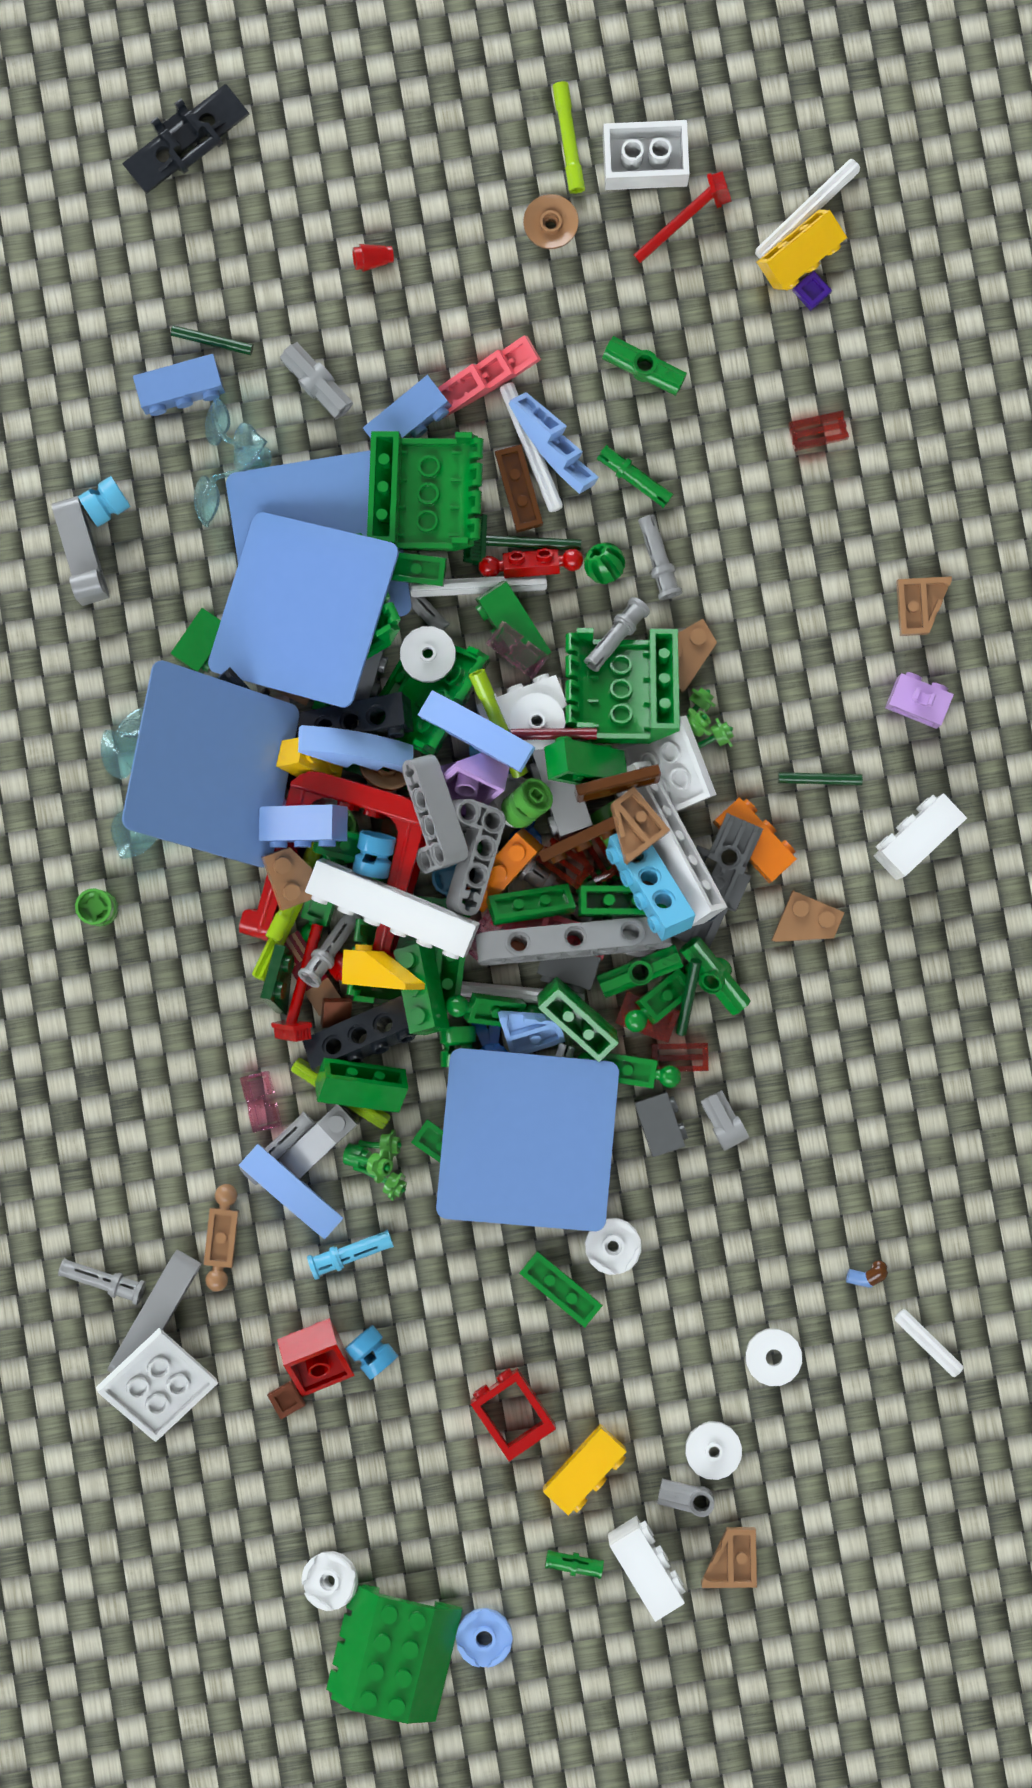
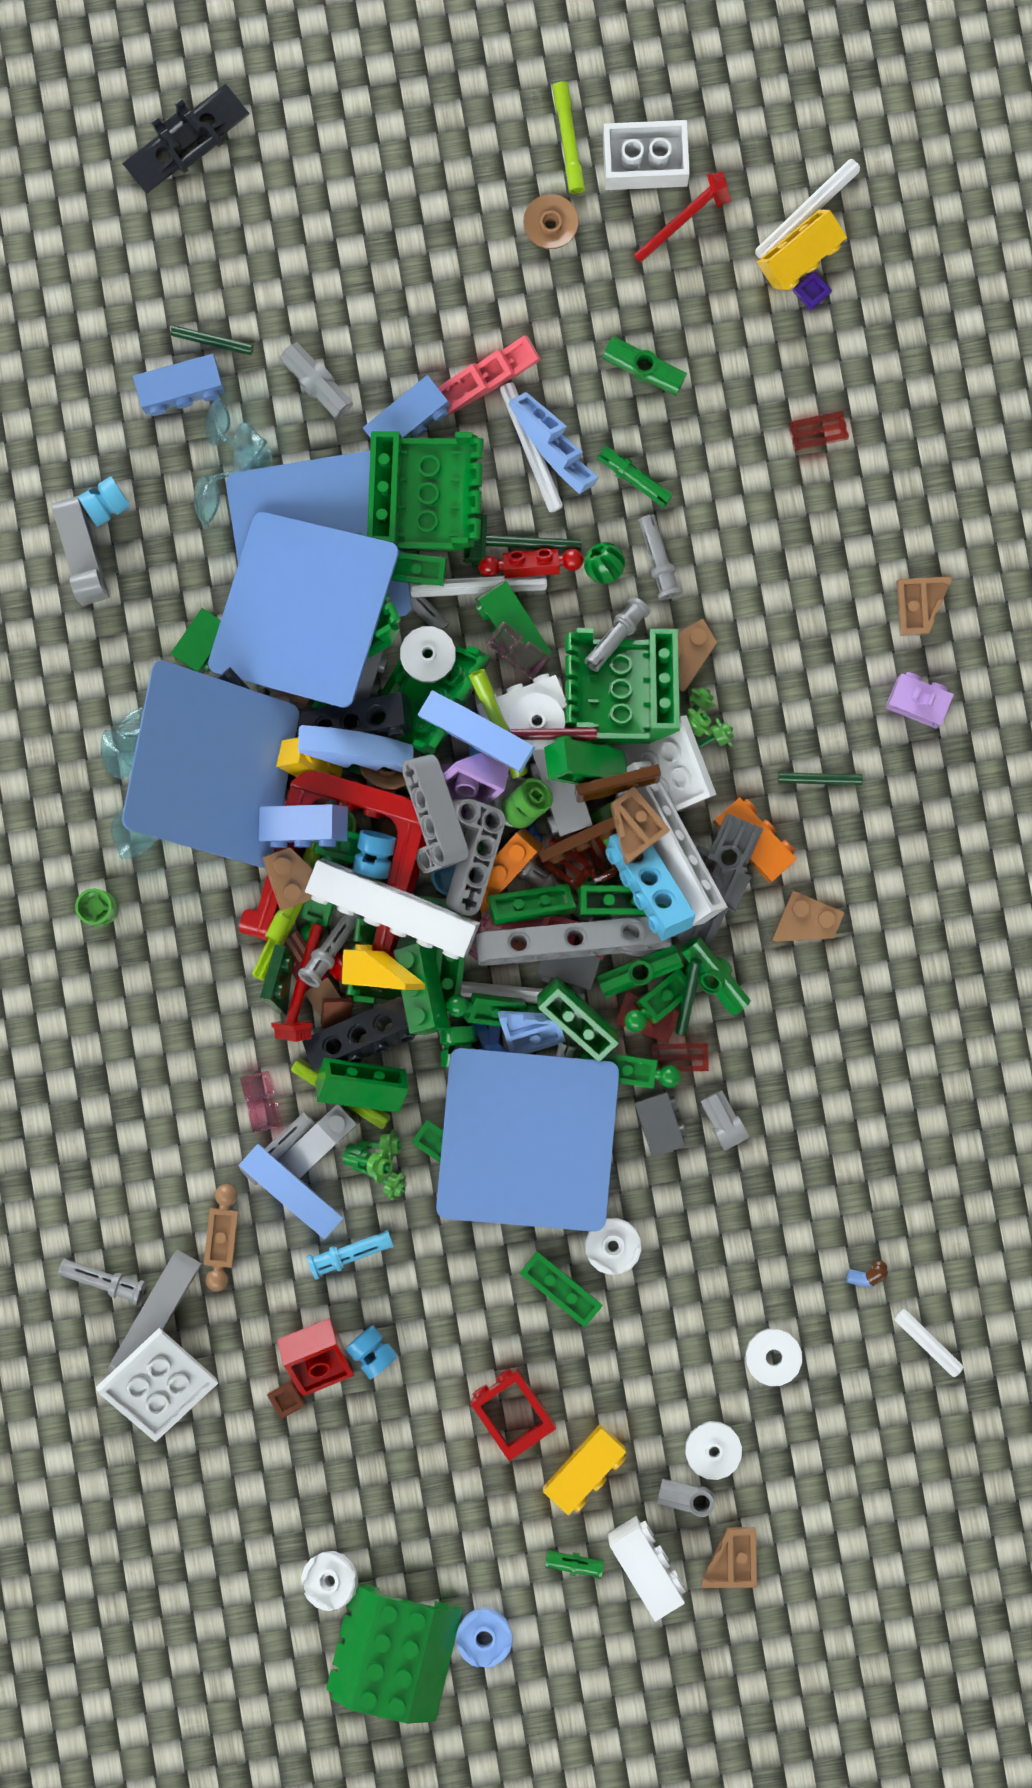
red cone [352,244,394,272] -> none
reddish brown plate [495,444,543,533] -> none
white brick [874,793,967,880] -> none

